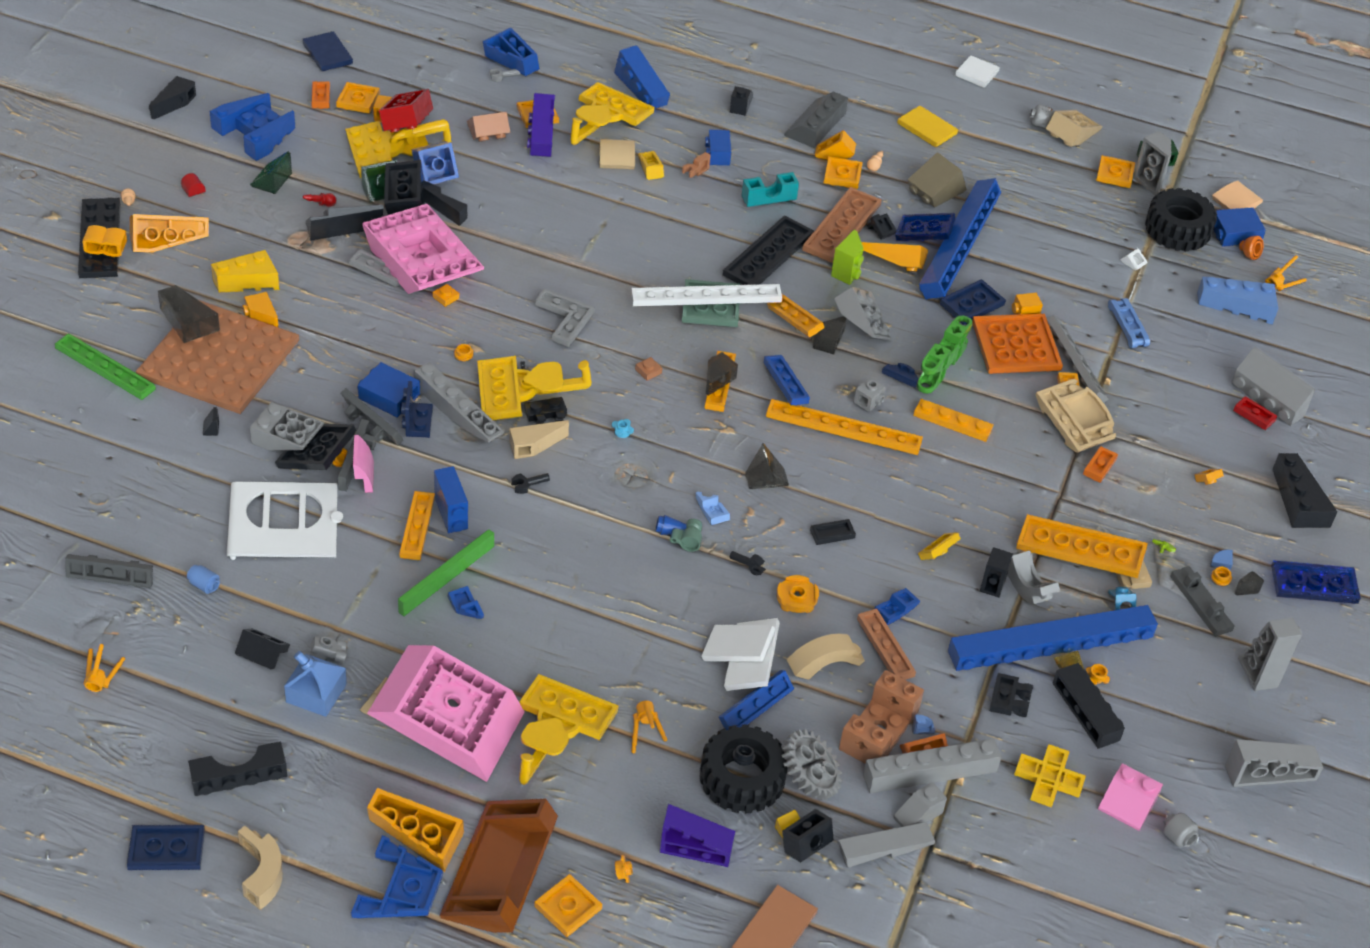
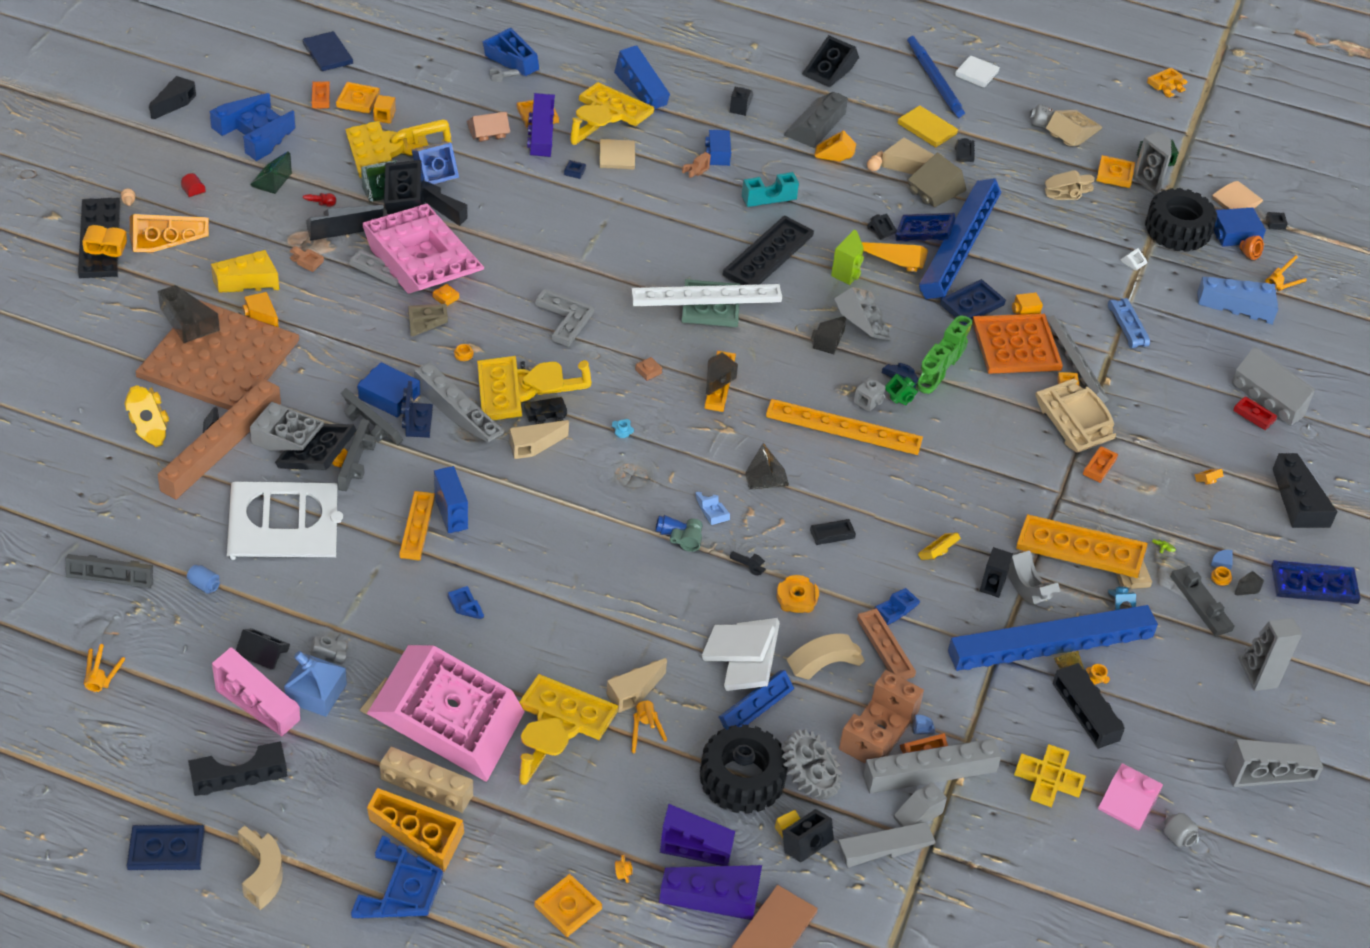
bright green tile [55,333,156,400] -> none
bright pink slope [353,435,374,493] -> none
red brick [379,89,433,132] -> none
bright green tile [398,529,494,617] -> none
dark orange slope [439,799,558,933] -> none
black bar [511,473,550,494] -> none
yellow slope [638,151,664,180] -> none
blue plate [763,355,810,406] -> none
light orange plate [767,294,824,338] -> none
nougat plate [802,187,882,263] -> none
light orange plate [824,157,863,189] -> none
light orange plate [913,398,994,442] -> none
black plate [989,673,1033,717] -> none
none -> yellow piece [124,385,170,448]
none -> nougat brick [157,379,281,500]
none -> bright pink wedge [212,647,301,737]
none -> nougat plate [290,246,324,272]
none -> tan brick [380,746,473,813]
none -> dark tan wing [408,304,448,337]
none -> dark blue tile [564,160,586,179]
none -> tan slope [606,658,667,713]
none -> dark purple wedge [659,865,762,920]
none -> black slope [802,35,859,87]
none -> tan slope [881,138,934,174]
none -> green brick [885,373,919,406]
none -> blue piece [907,35,965,118]
none -> black bracket [955,138,975,162]
none -> tan hinge [1044,170,1094,200]
none -> light orange plate [1147,68,1187,98]
none -> black plate [1266,212,1288,229]

